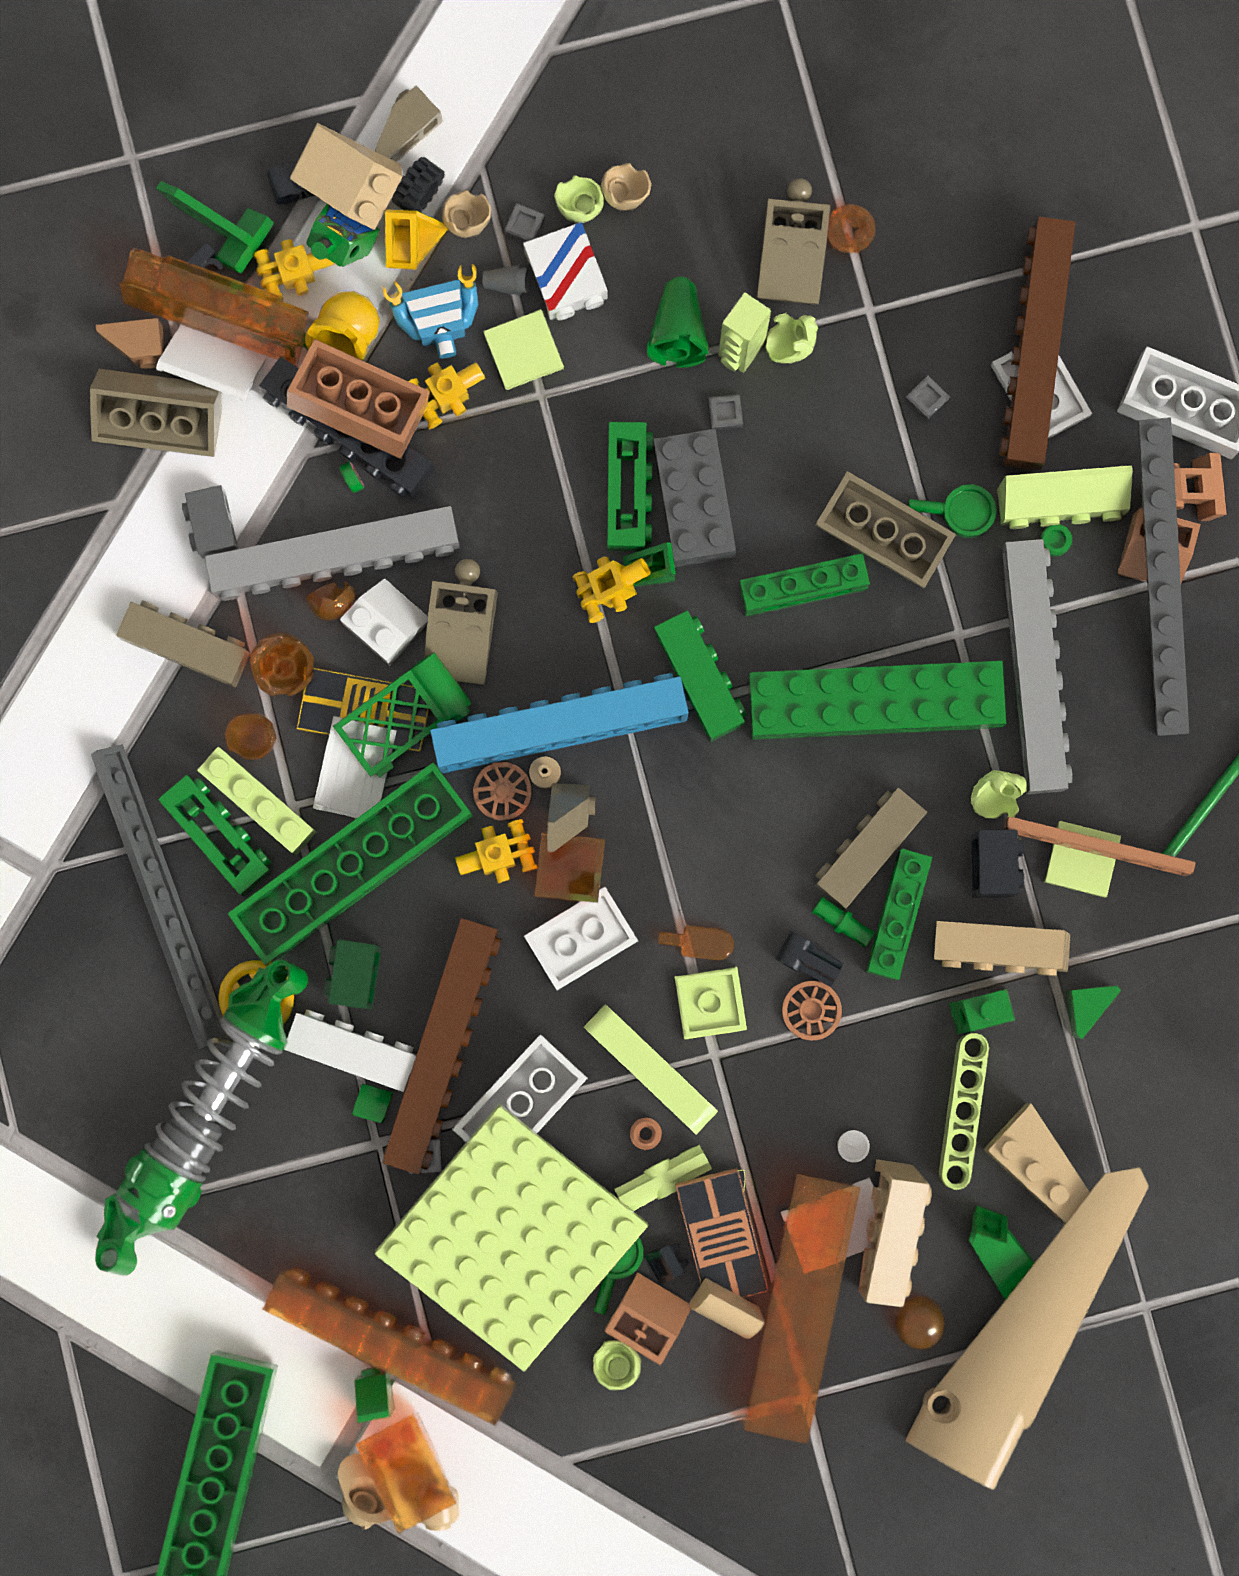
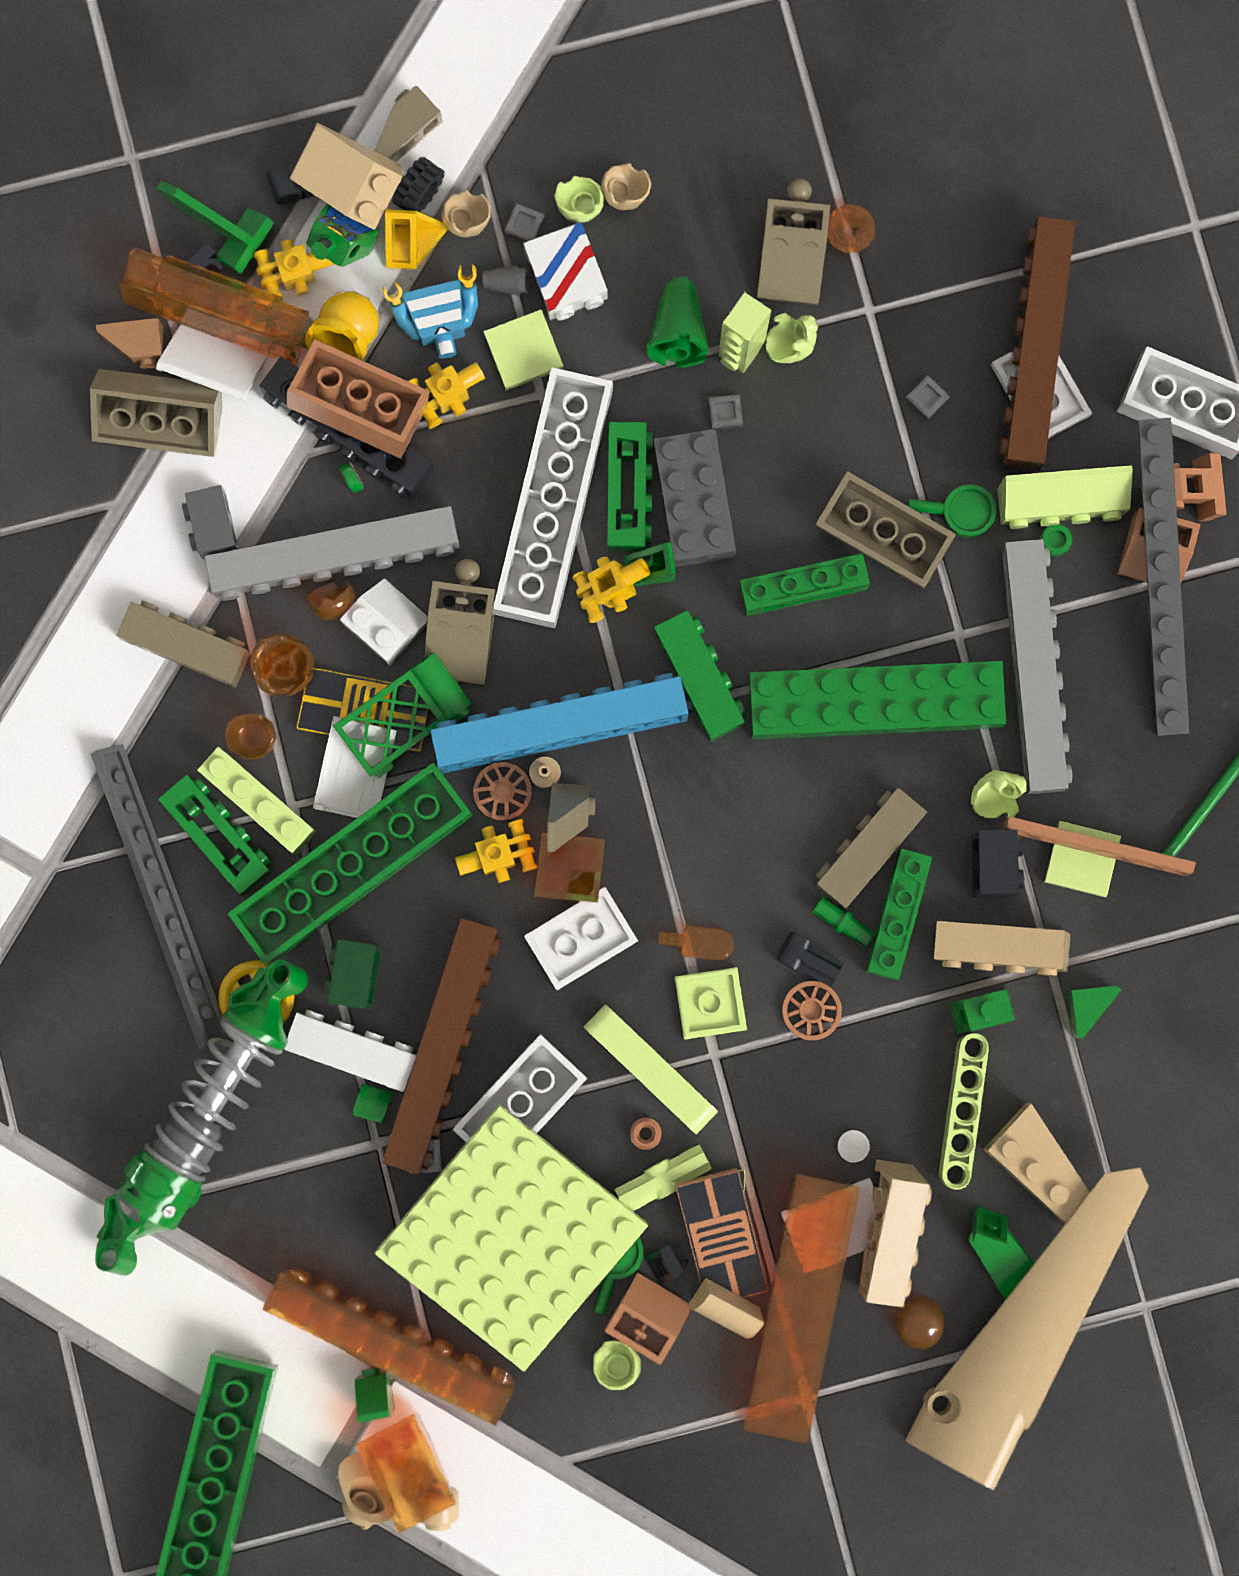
none -> white brick [493,367,613,629]

